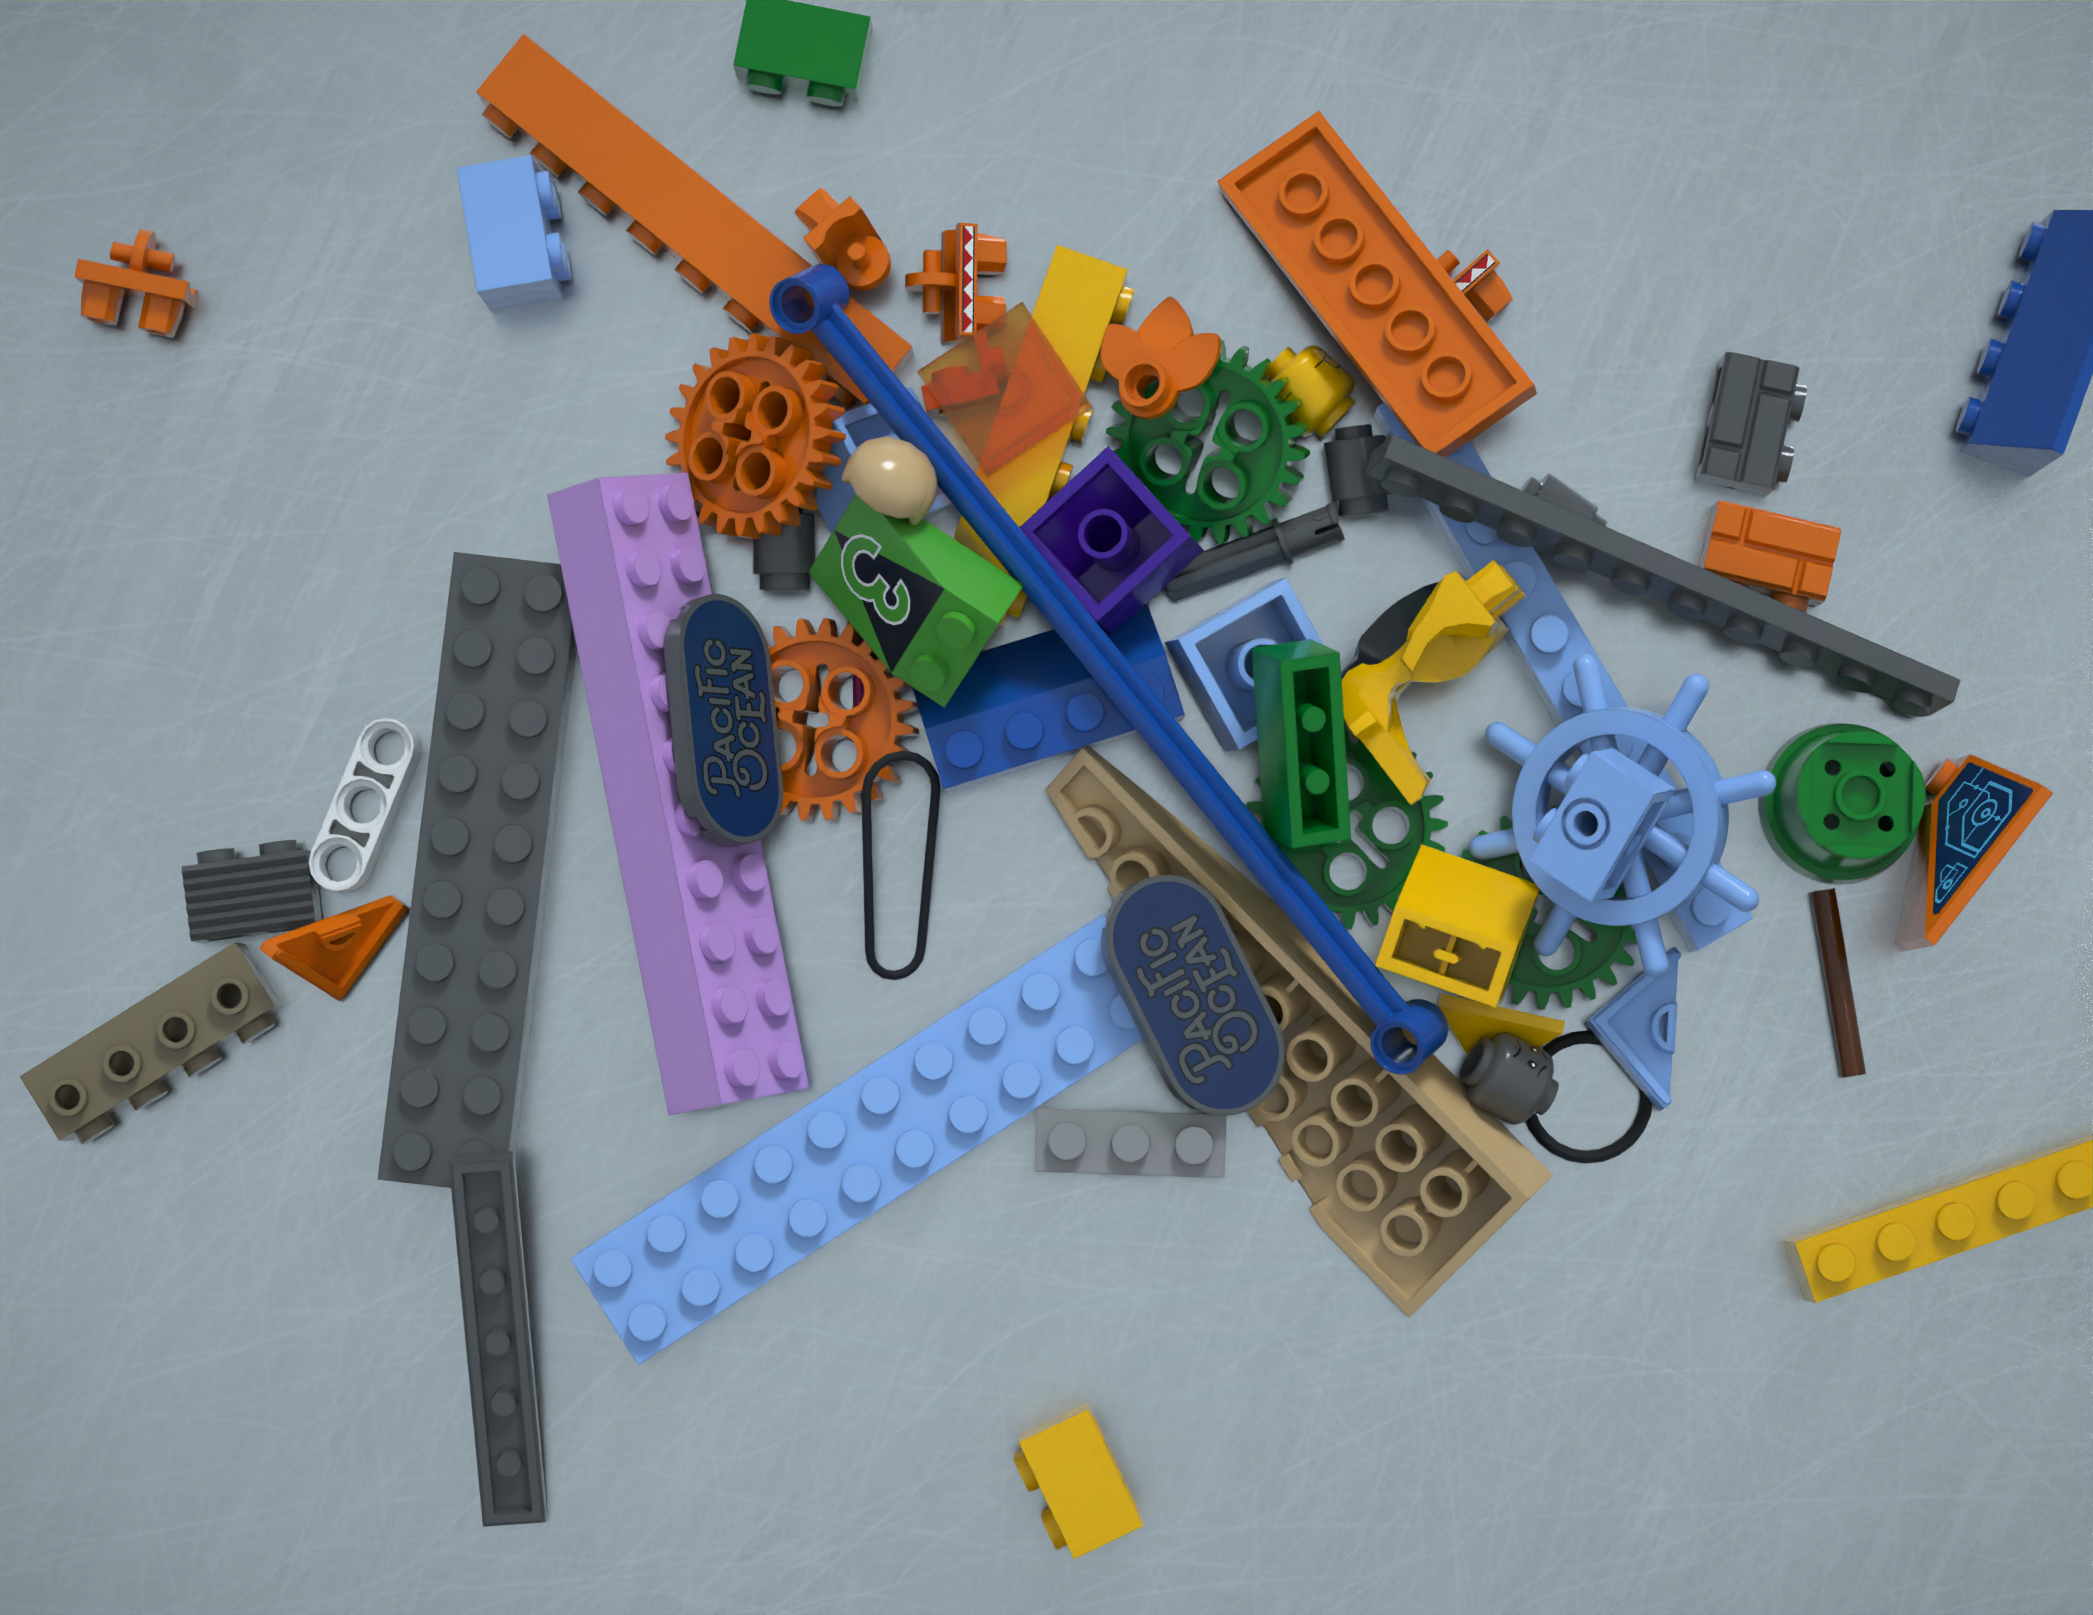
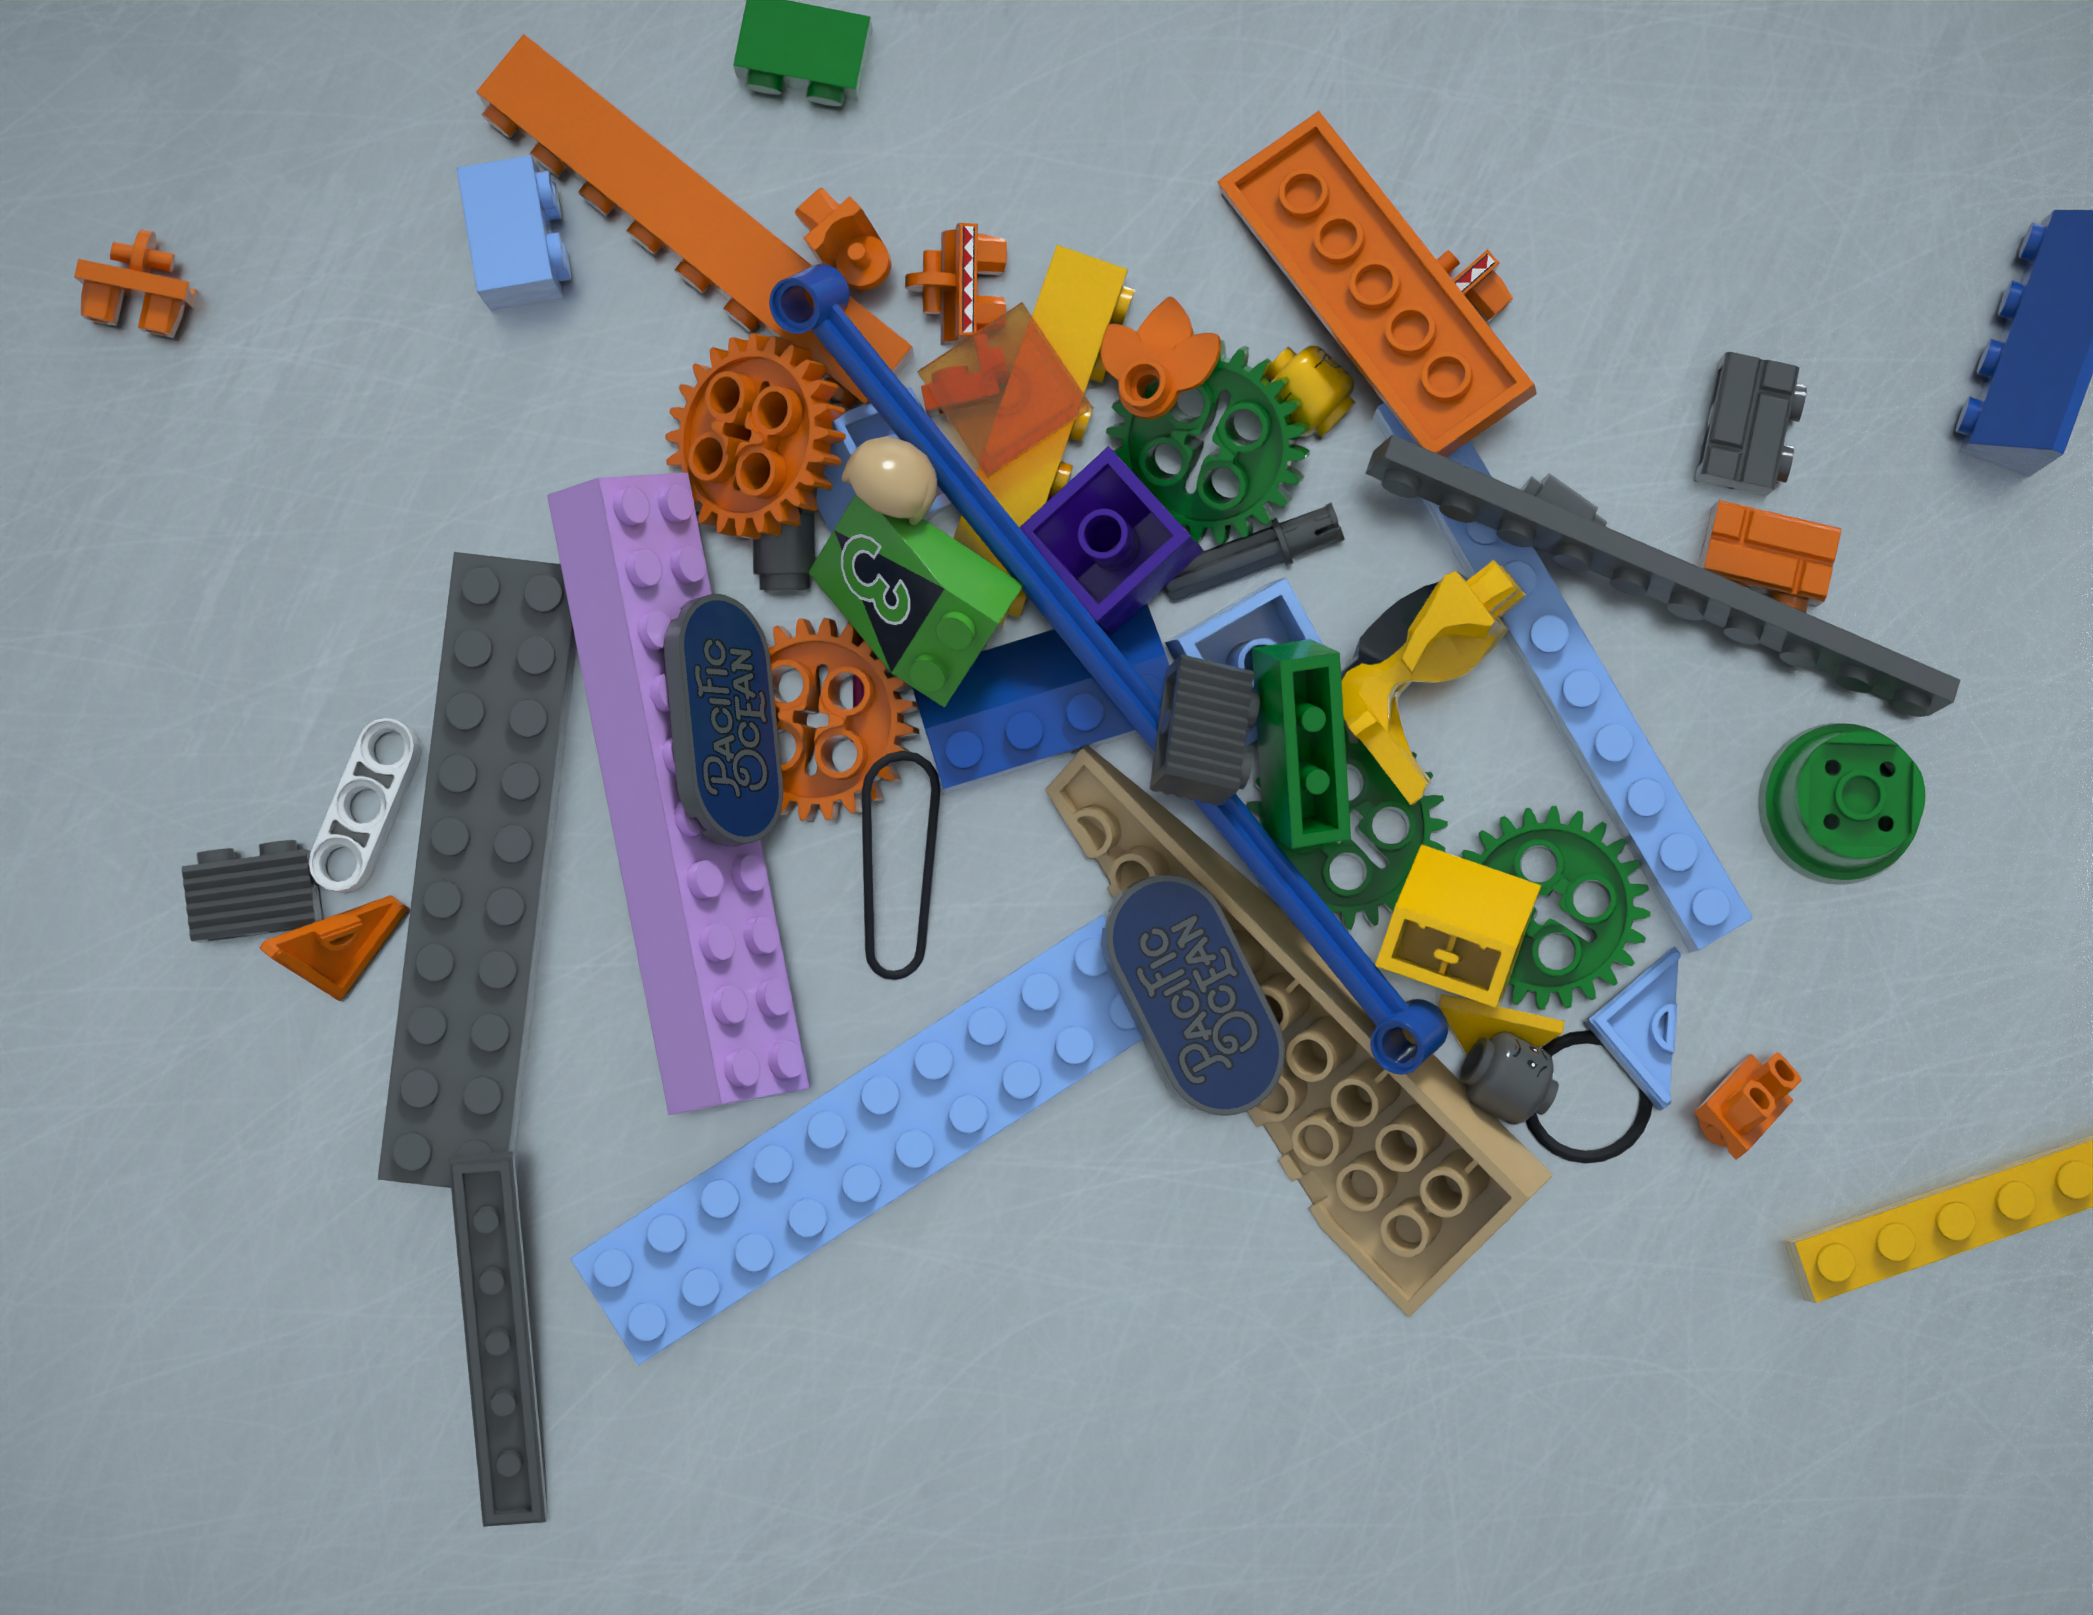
dark tan brick [19,942,284,1145] -> none
yellow brick [1013,1403,1143,1559] -> none
light grey arch [1034,1108,1227,1178] -> none
dark grey brick [1324,424,1392,517] -> none
light blue piece [1469,654,1776,978] -> none
reddish brown bar [1810,888,1866,1078] -> none
slope [1895,754,2053,951] -> none
none -> dark grey brick [1149,654,1260,806]
none -> orange hips [1693,1052,1802,1160]

